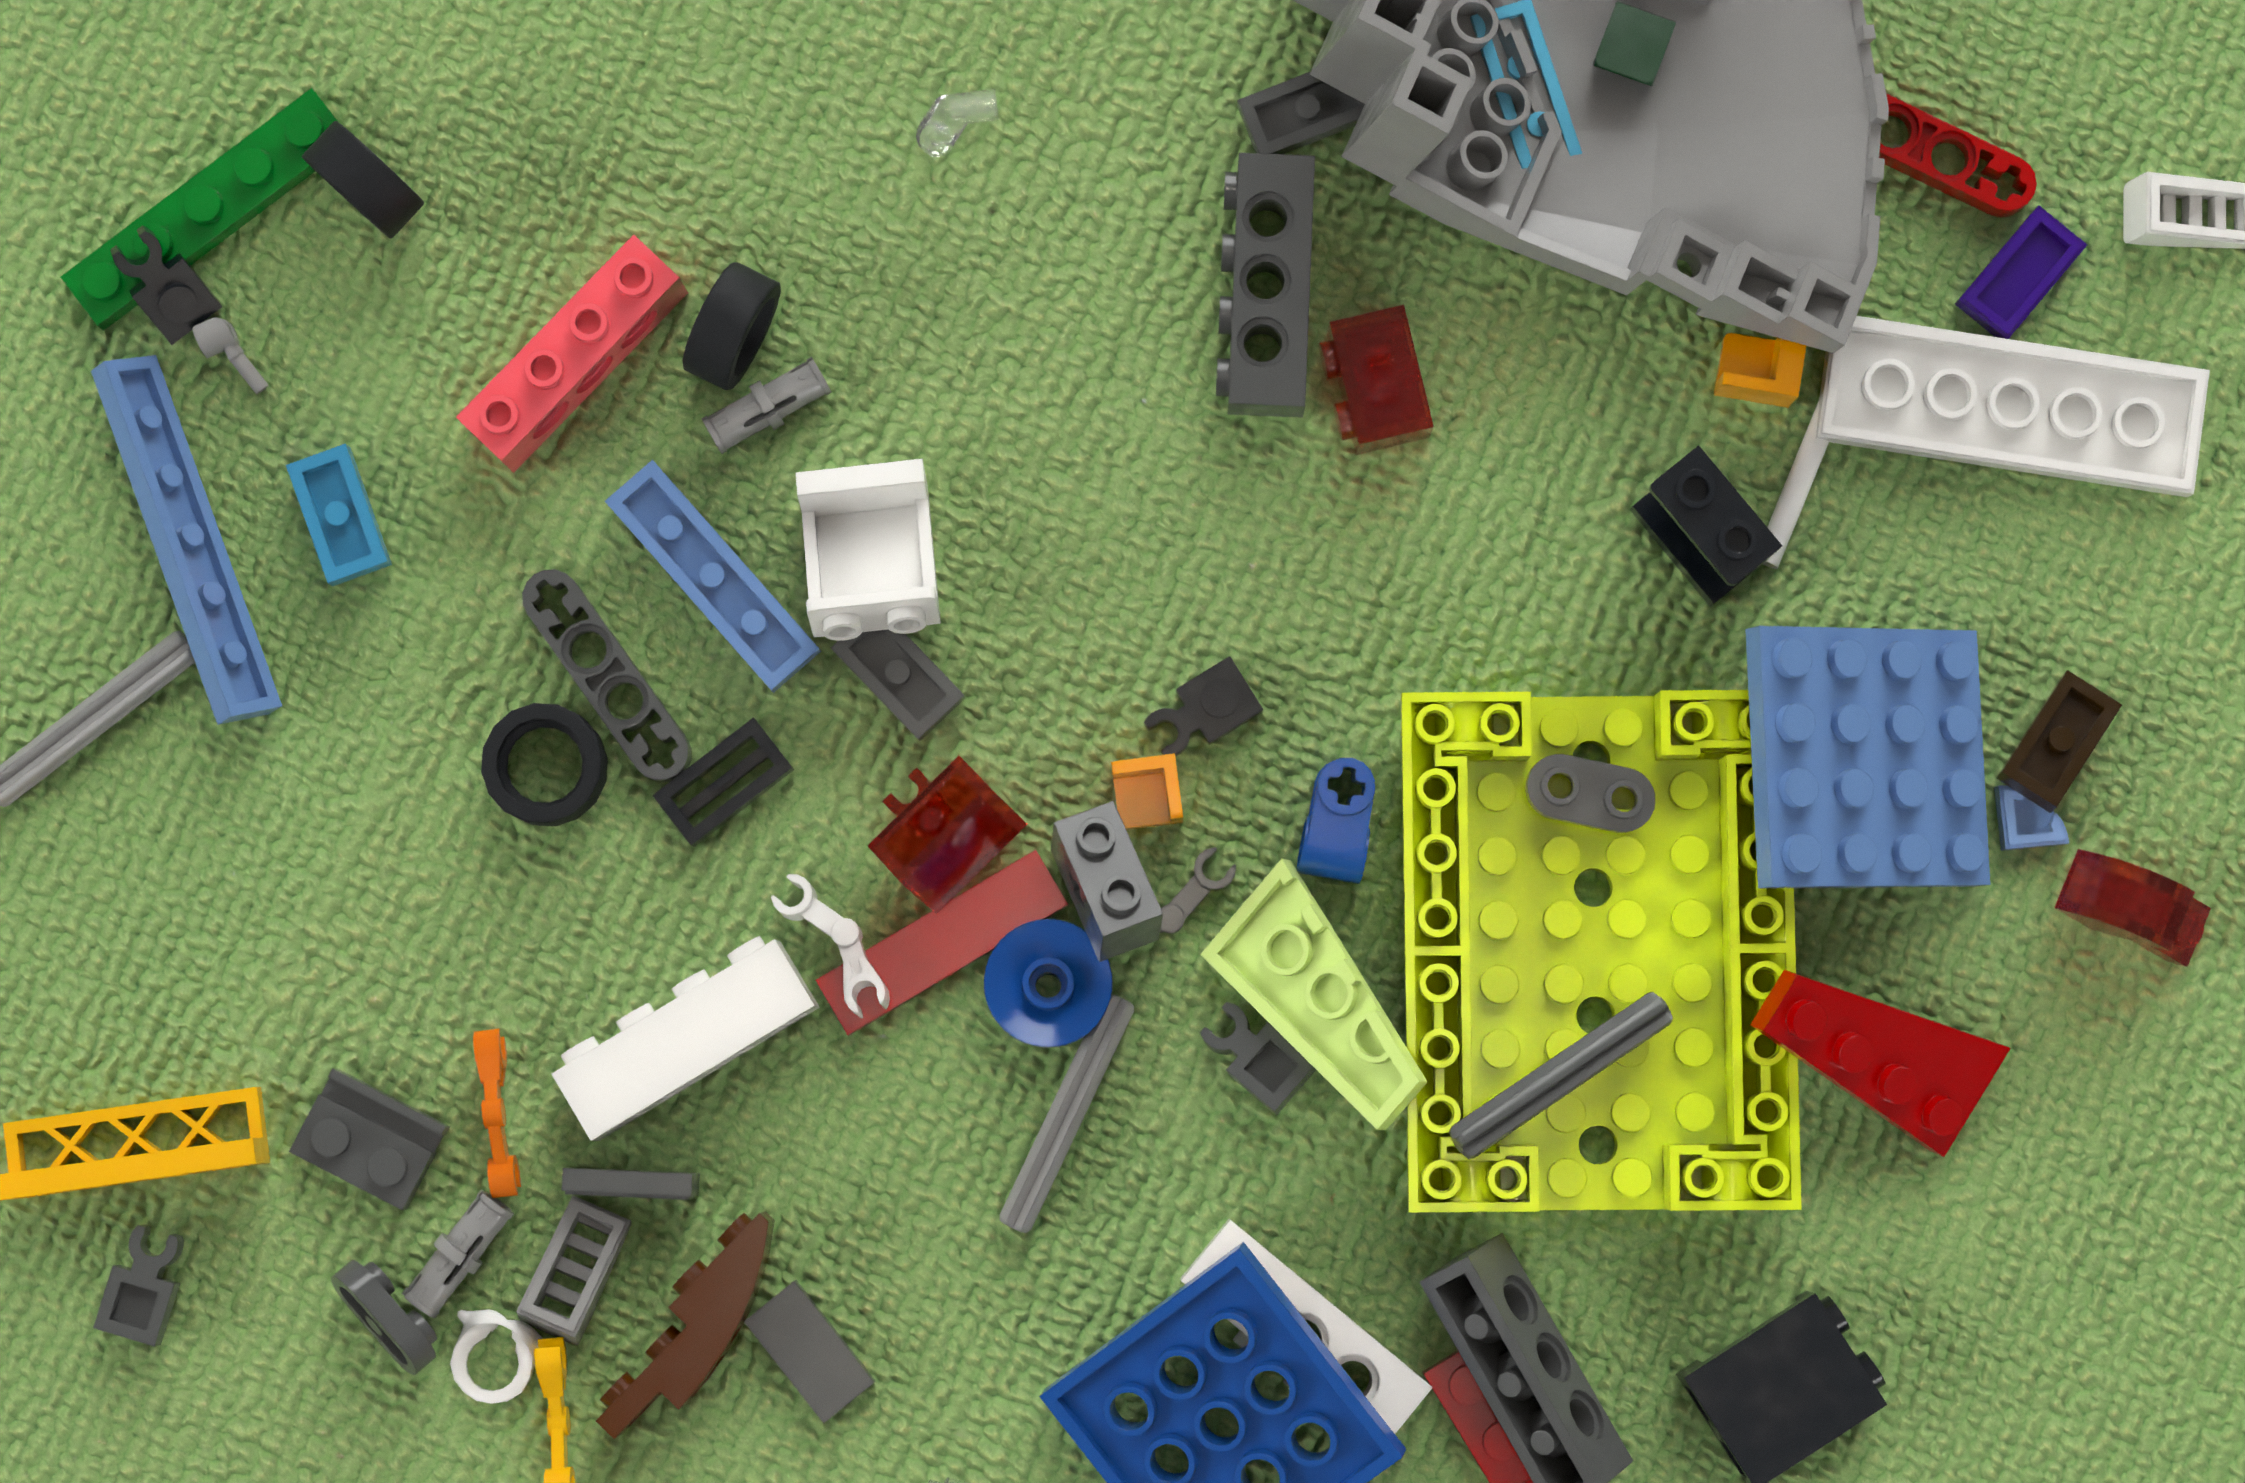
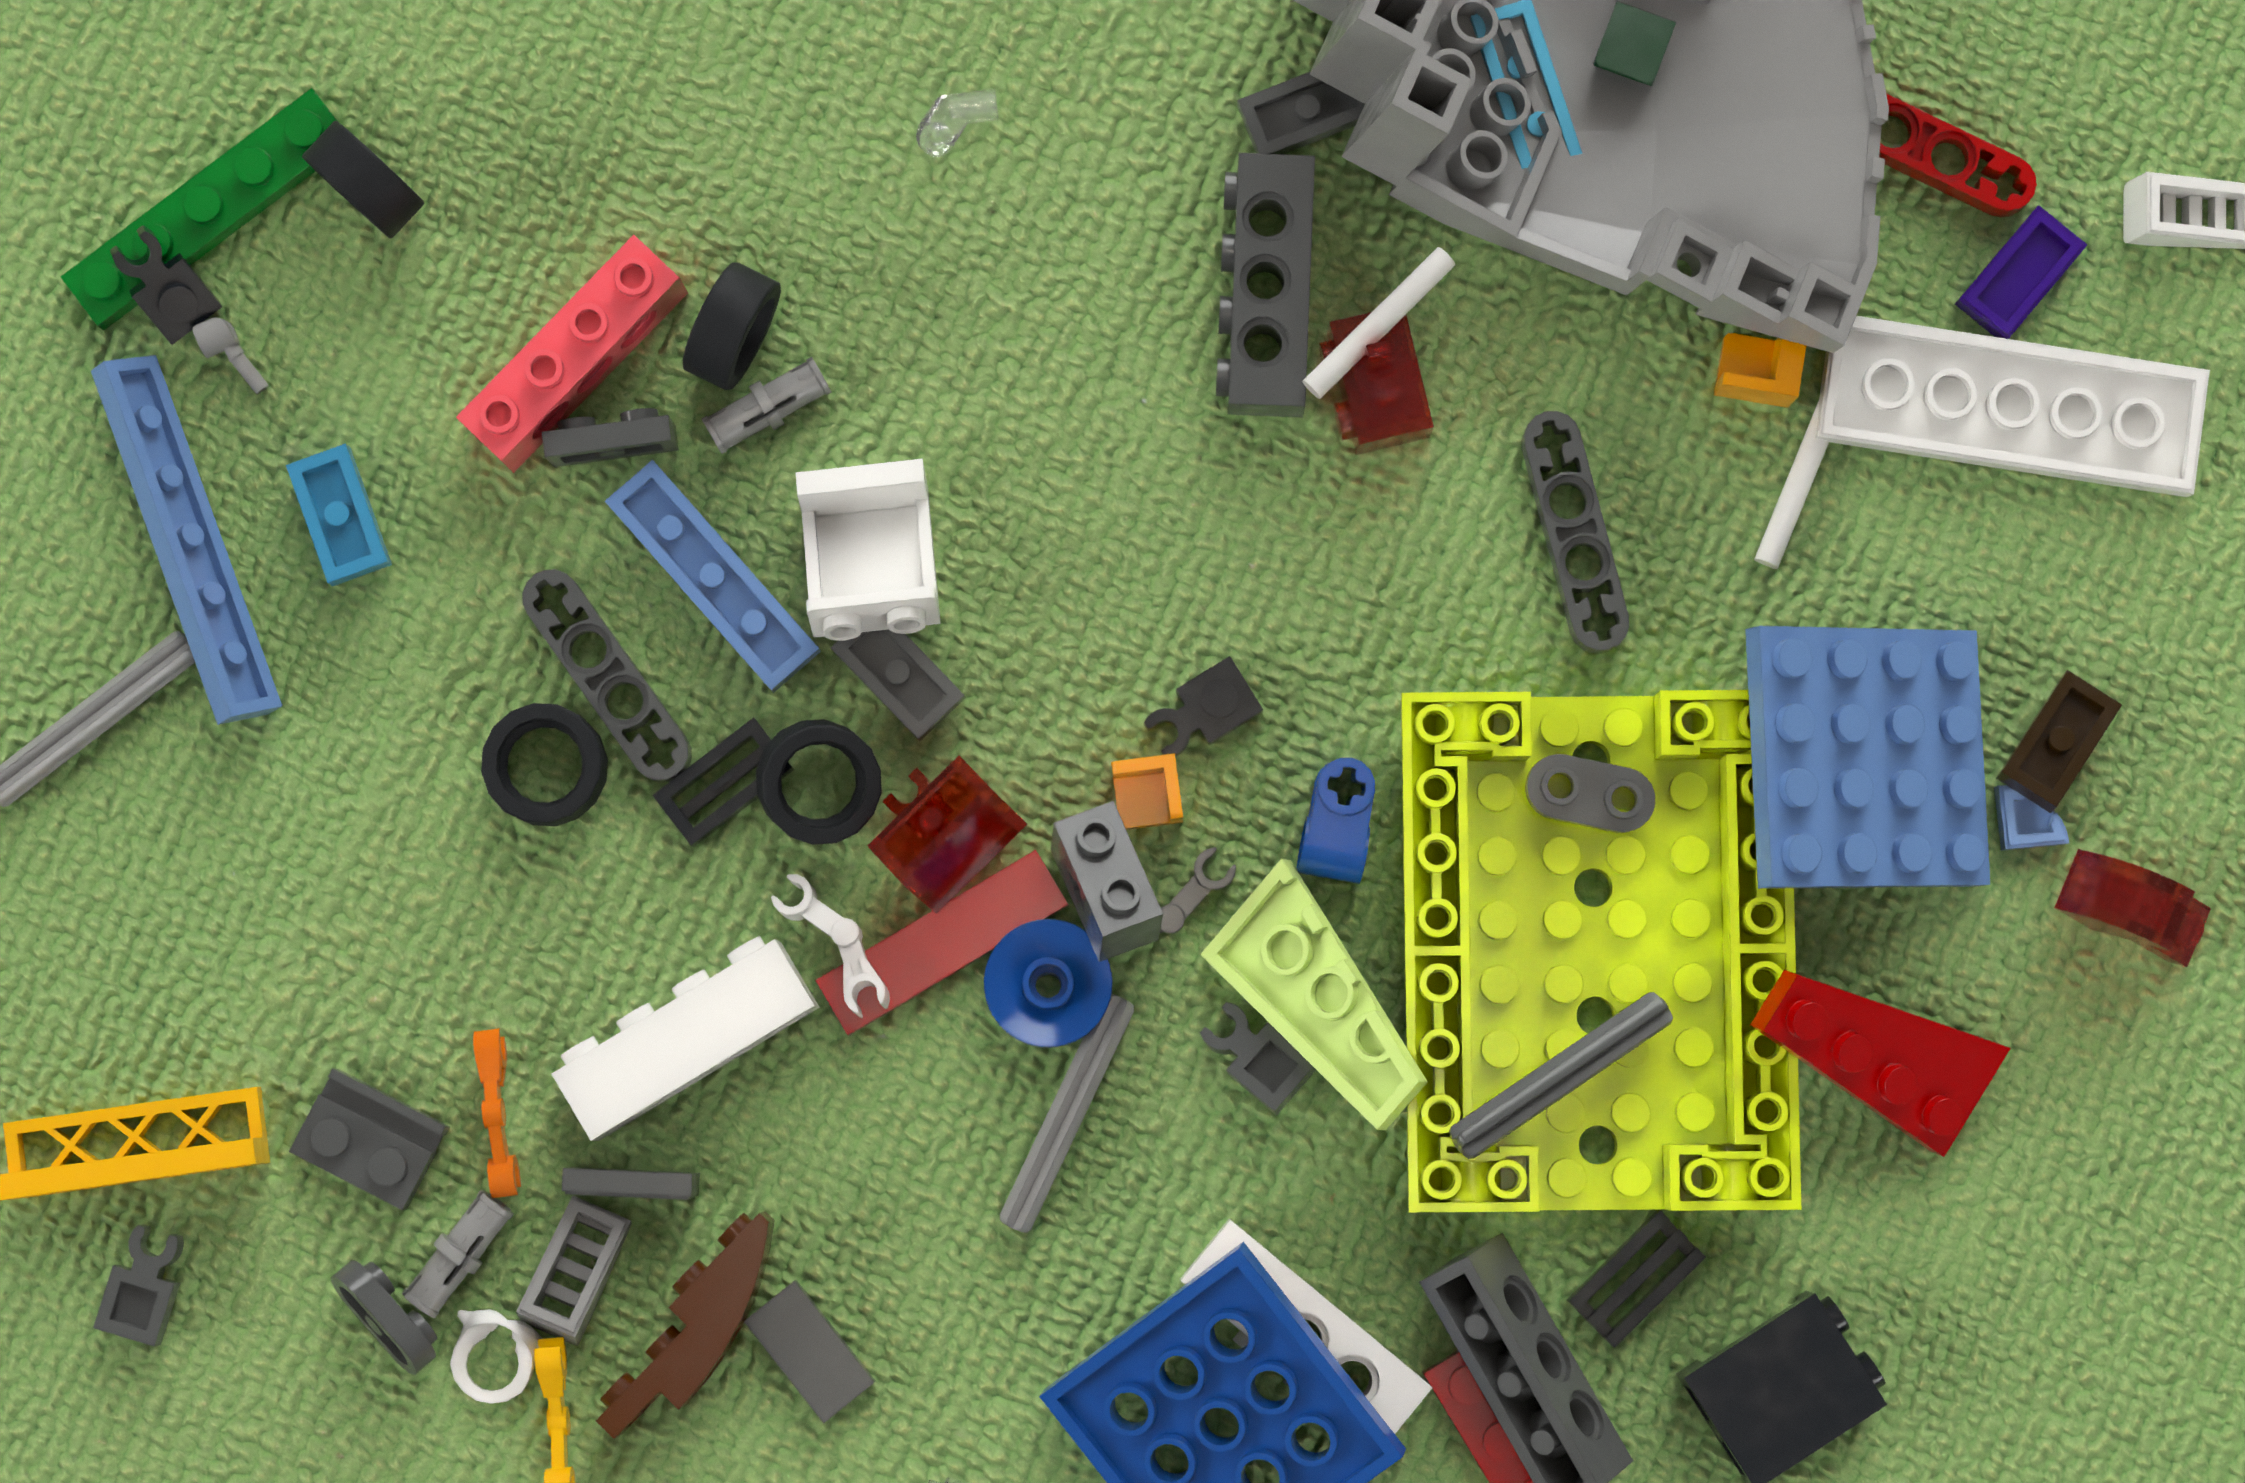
black panel [1630,445,1782,607] -> none
none -> dark grey plate [542,408,679,467]
none -> black tyre [756,719,882,845]
none -> white bar [1302,247,1456,399]
none -> dark grey beam [1521,411,1629,654]
none -> black tile [1567,1210,1706,1348]

